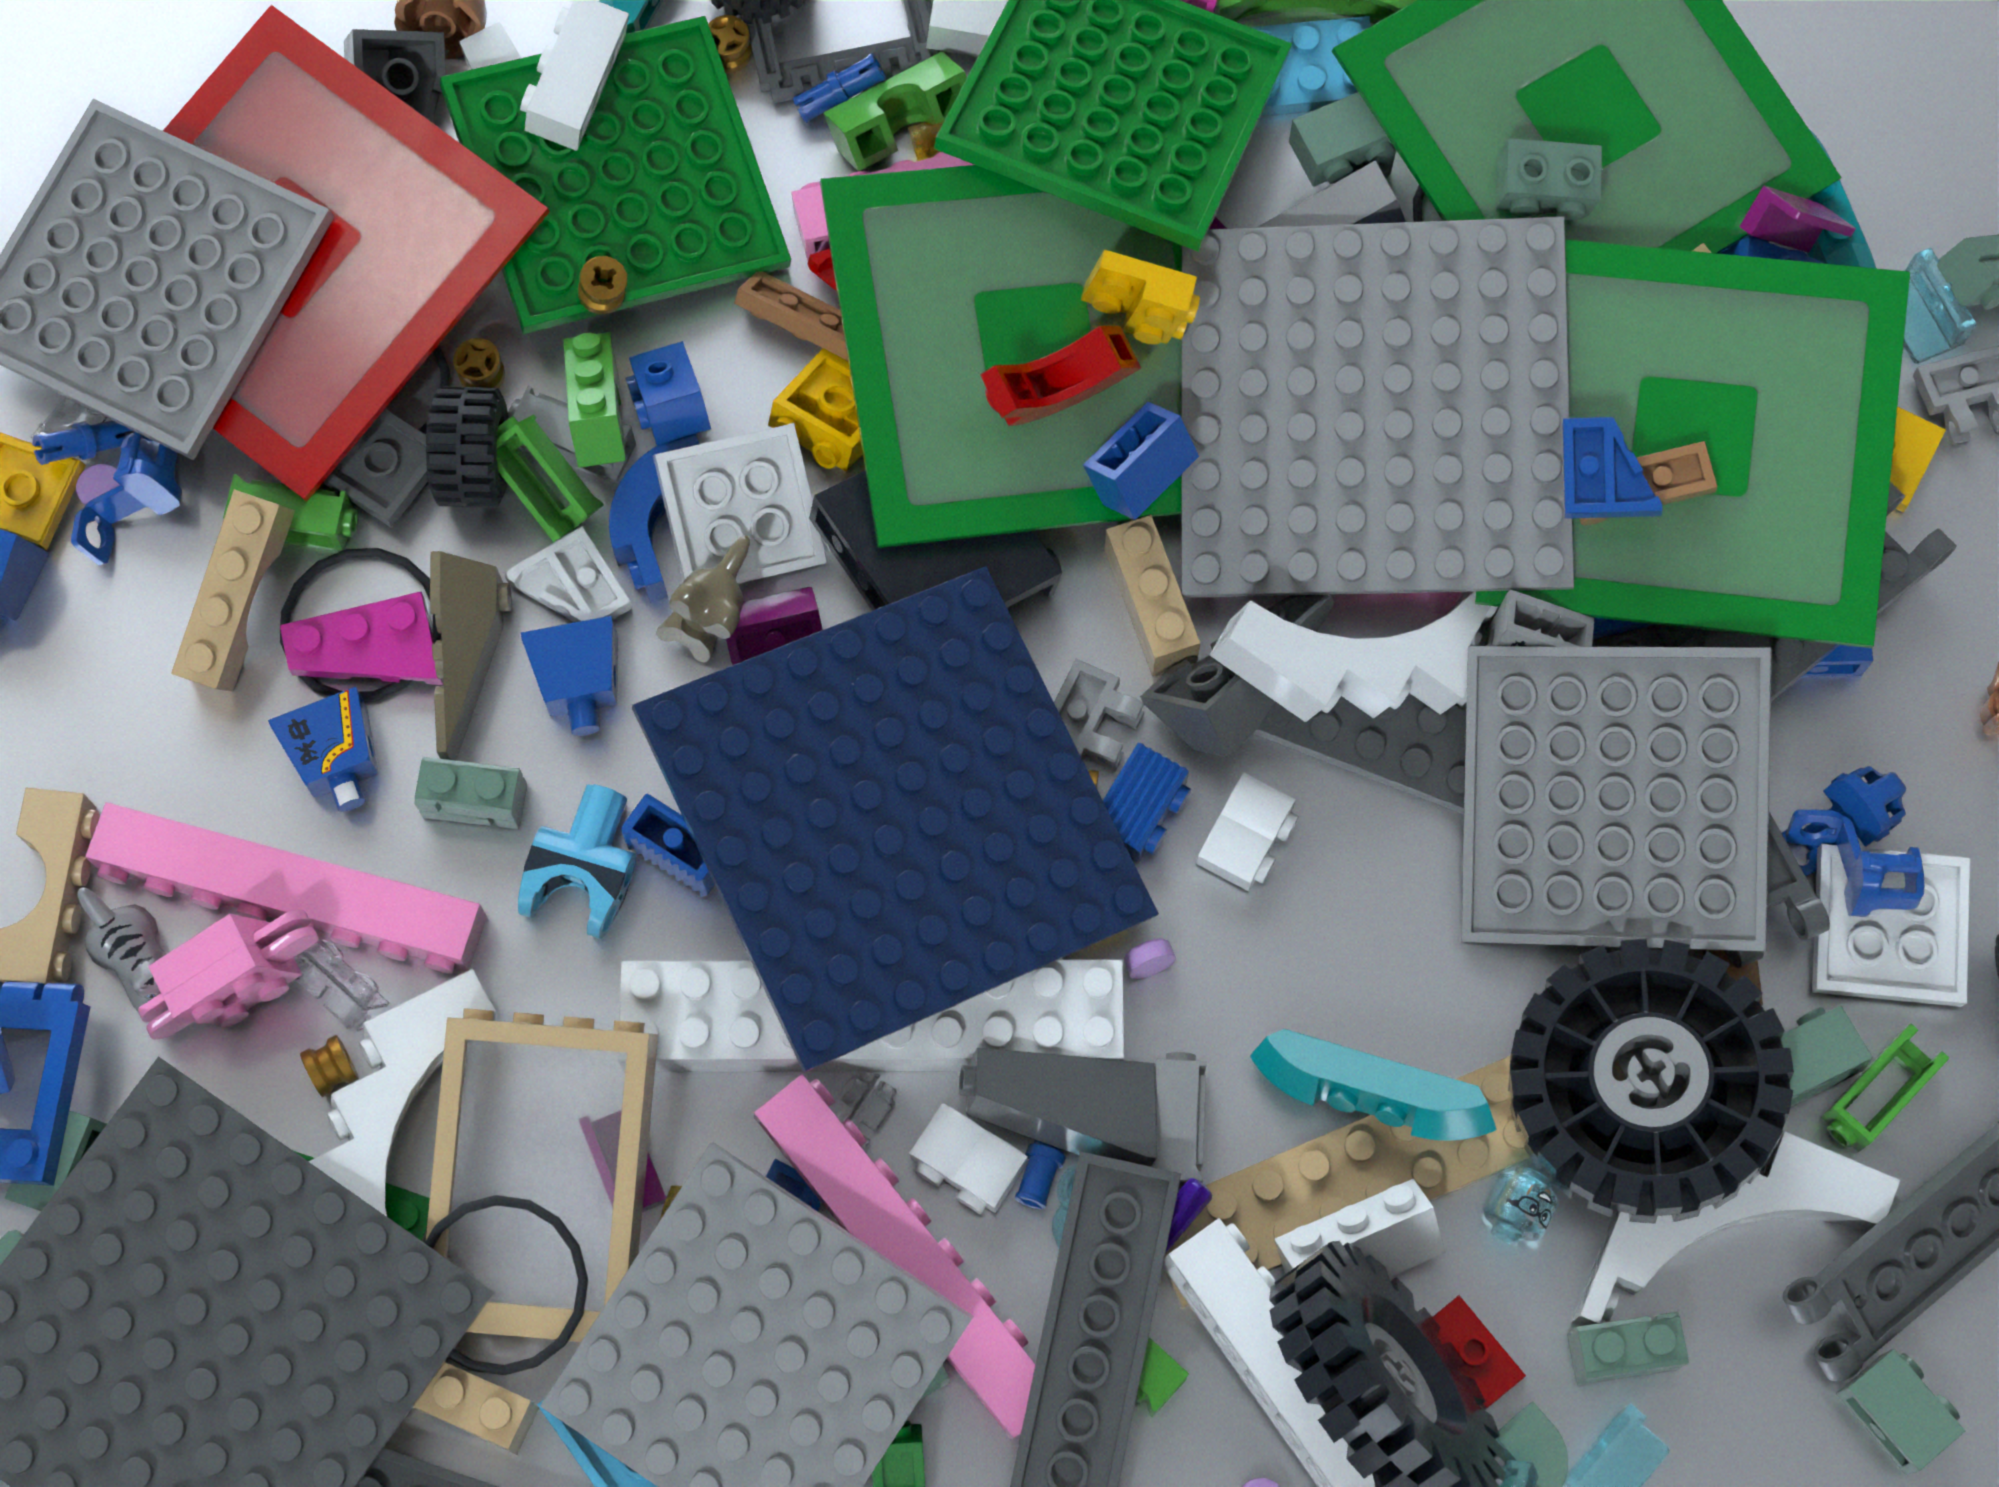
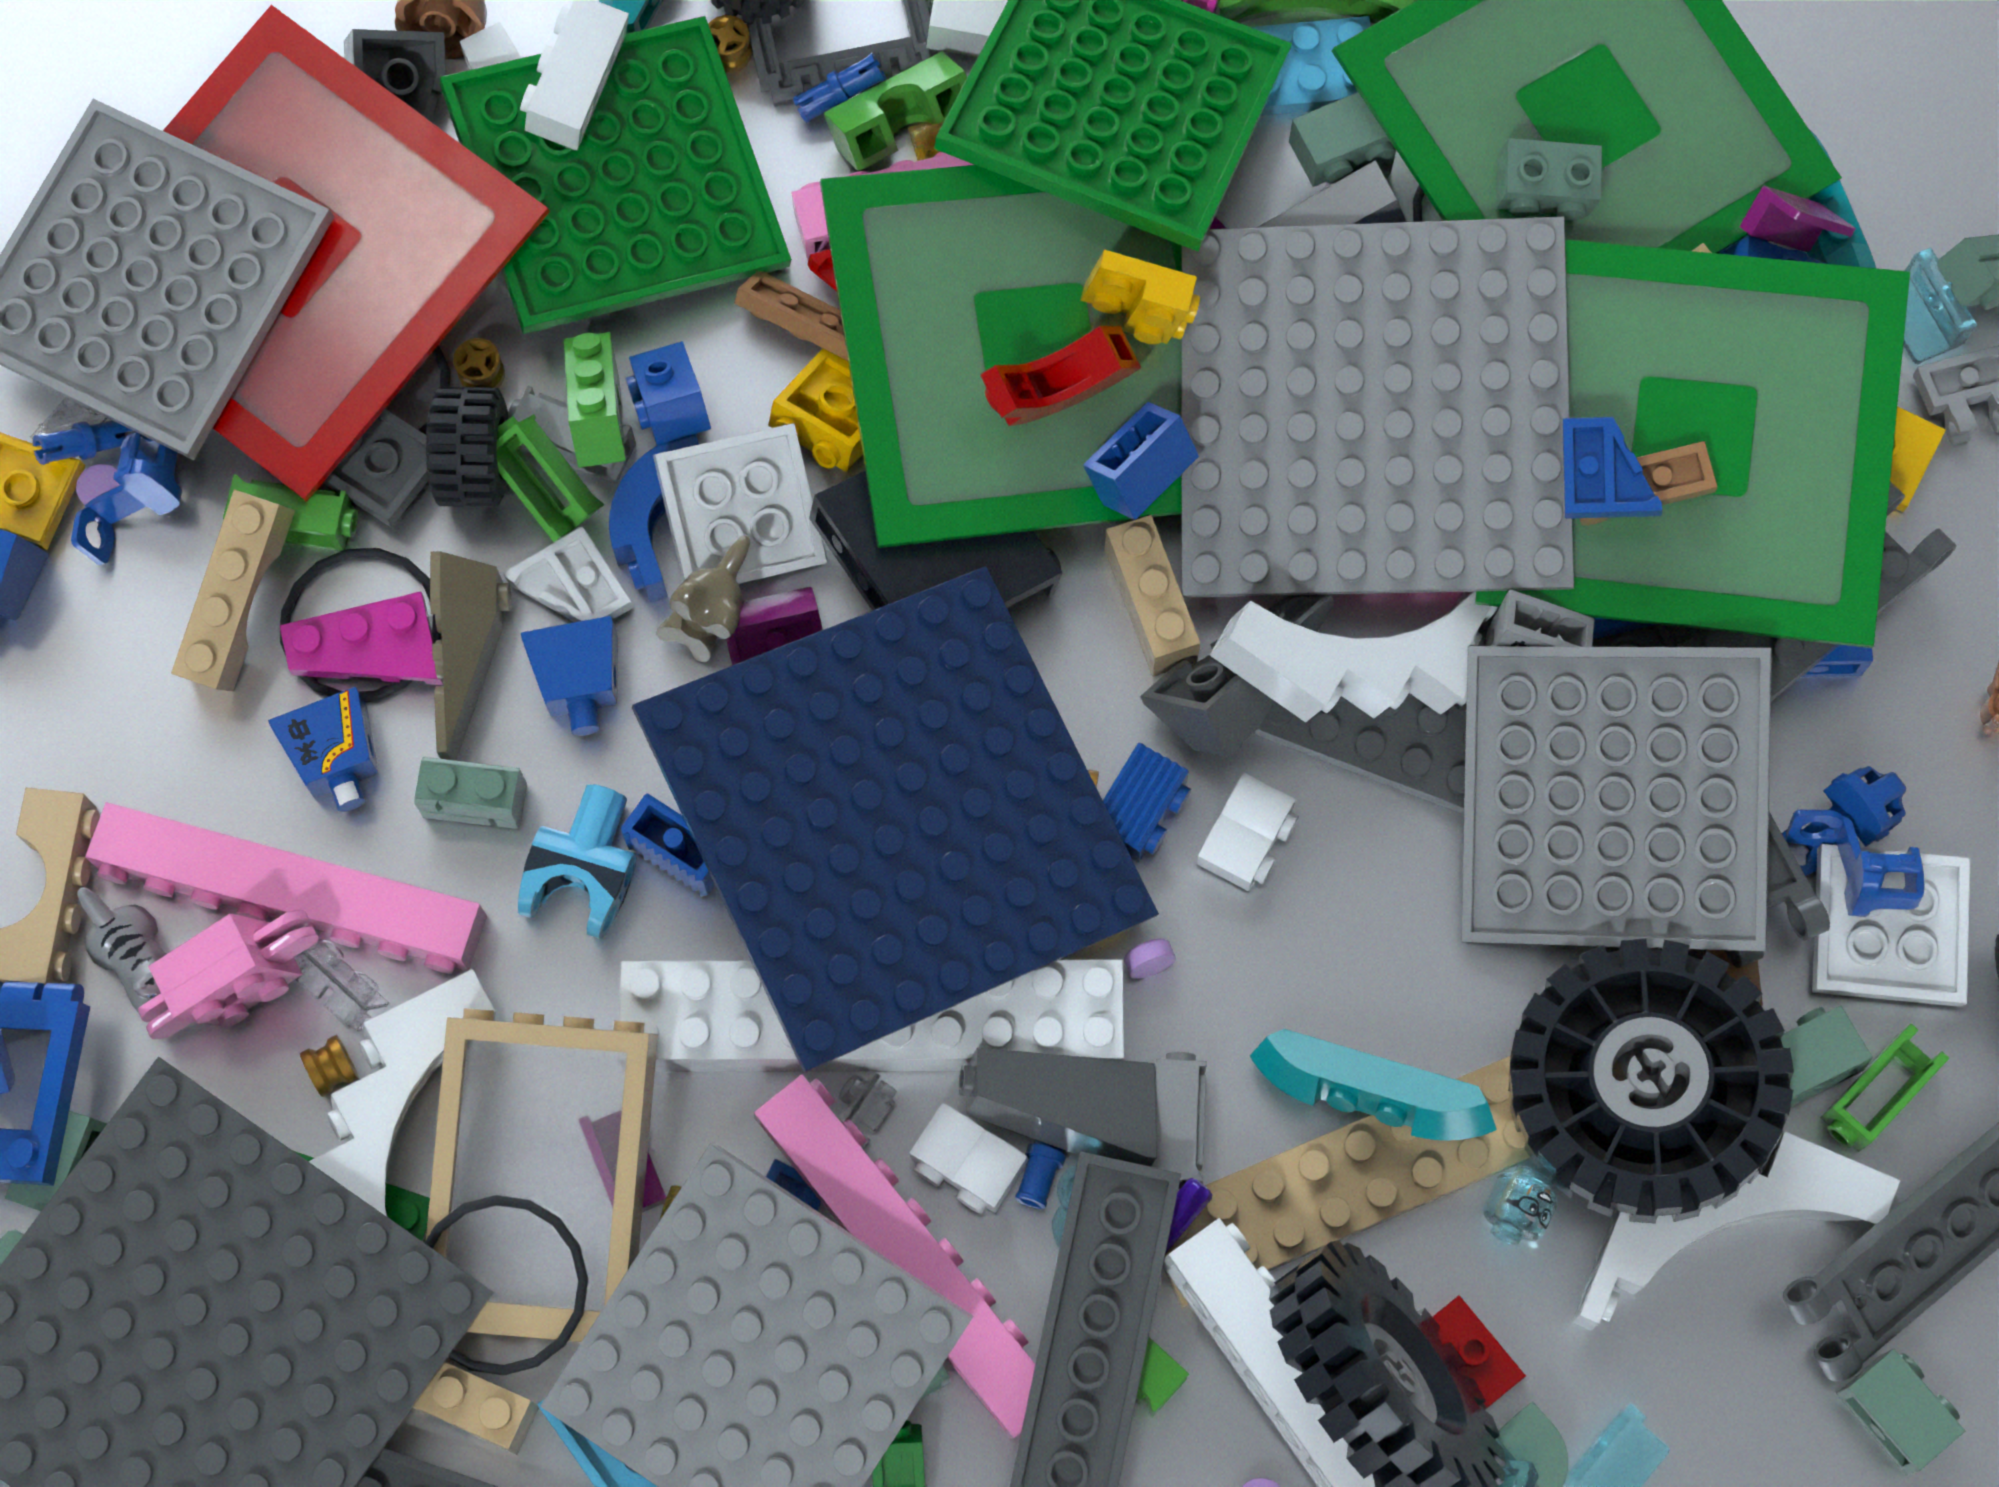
pearl gold wheel [578,256,627,314] -> none
light grey plate [1054,659,1144,771] -> none
white brick [1274,1179,1446,1277] -> none
sand green brick [1567,1312,1689,1385] -> none

